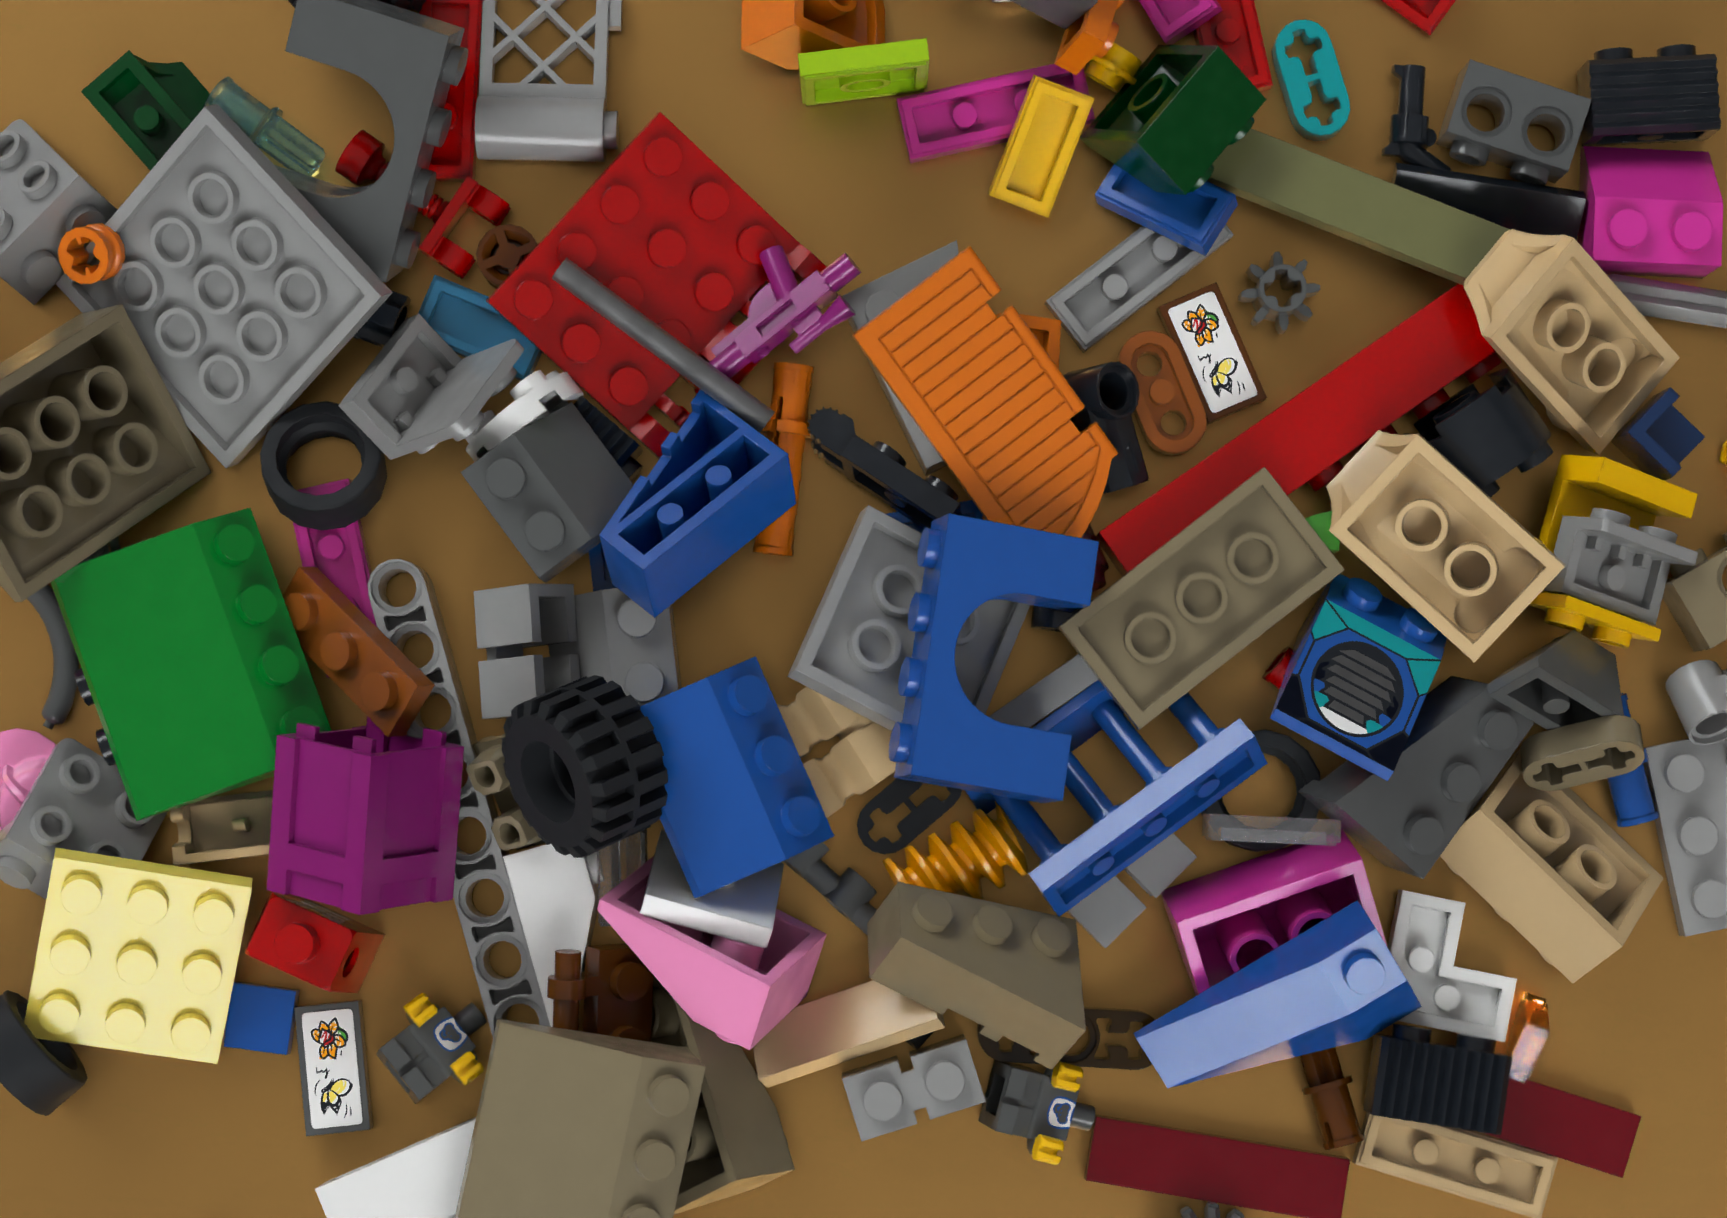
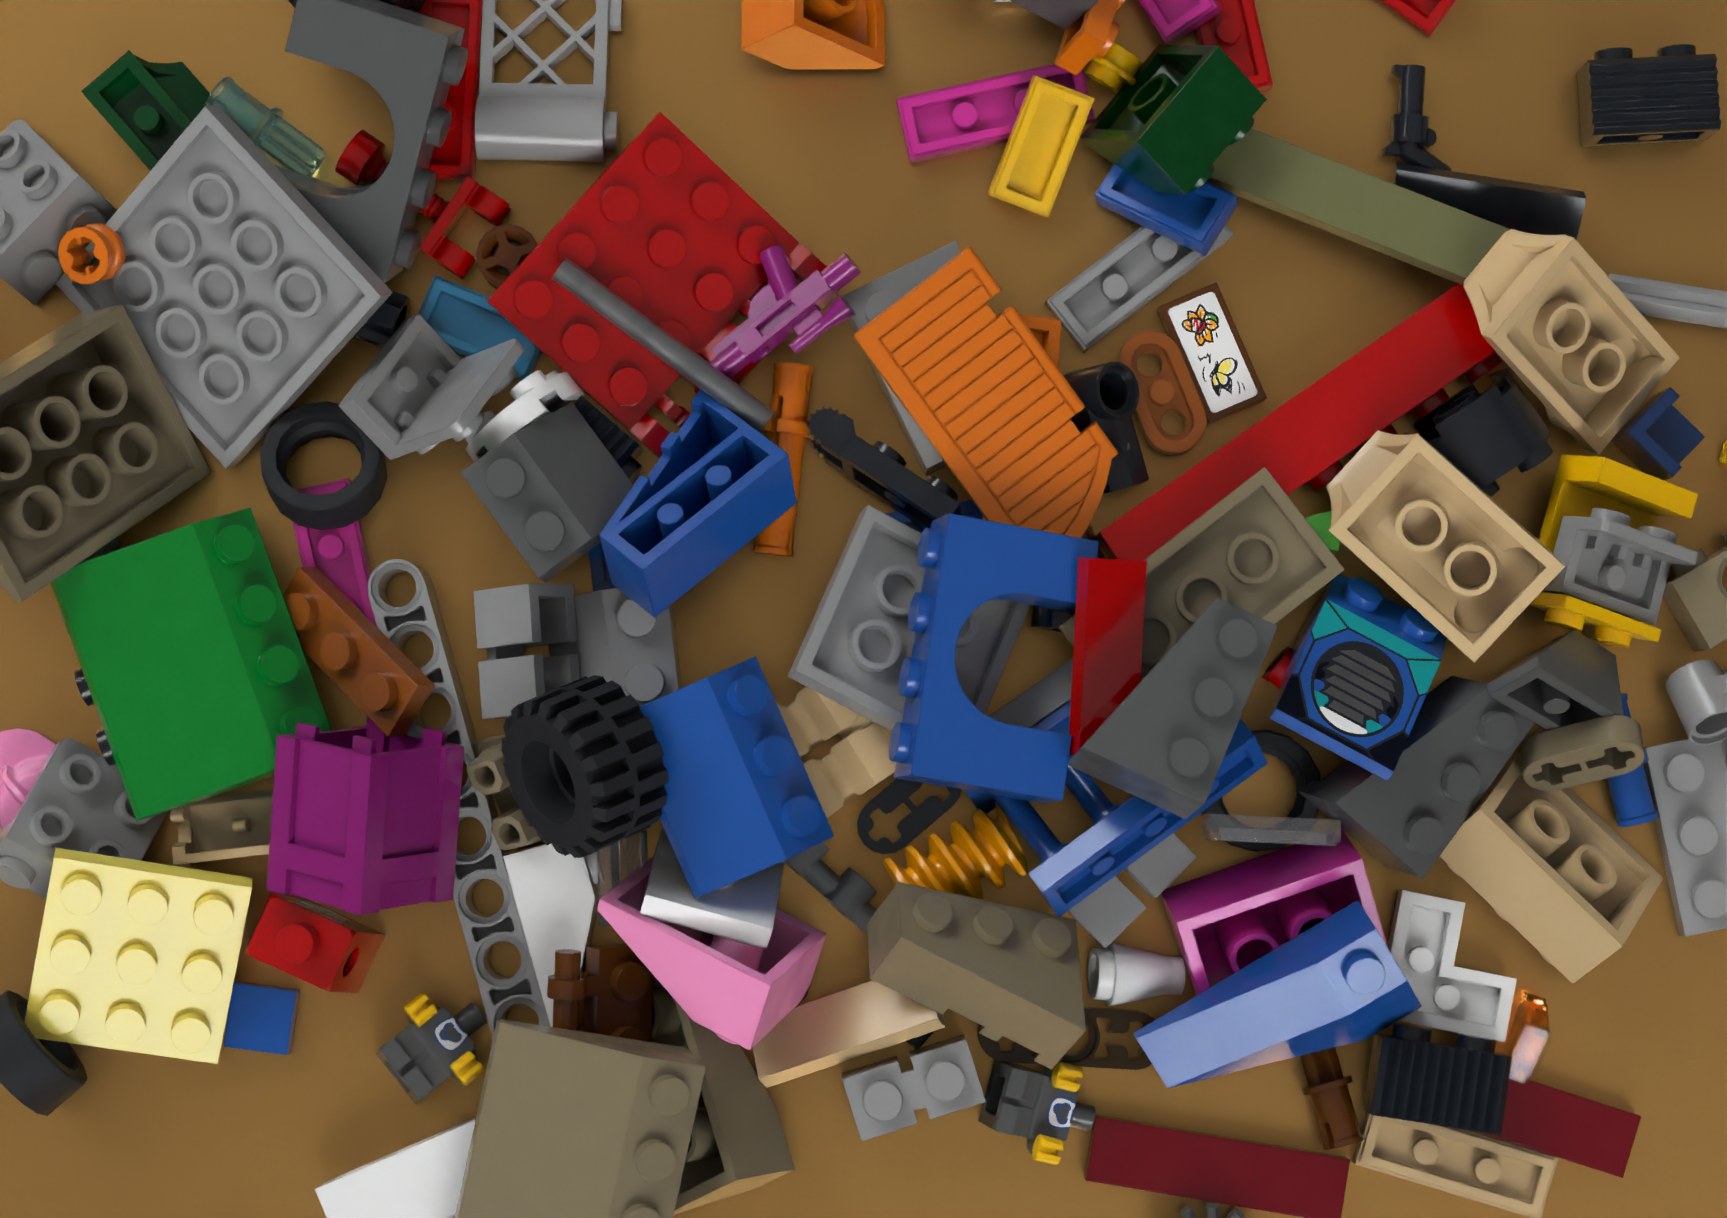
dark grey piece [27,585,79,730] -> none
tile [294,1000,373,1136] -> none
lime tile [798,38,930,106] -> none
dark grey gear [1238,251,1321,334] -> none
teal beam [1271,19,1350,142] -> none
dark grey brick [1436,59,1592,185] -> none
dark pink slope [1577,146,1723,278] -> none
none -> dark grey wedge [1066,598,1278,819]
none -> red tile [1069,557,1147,755]
none -> white cone [1087,942,1185,1006]

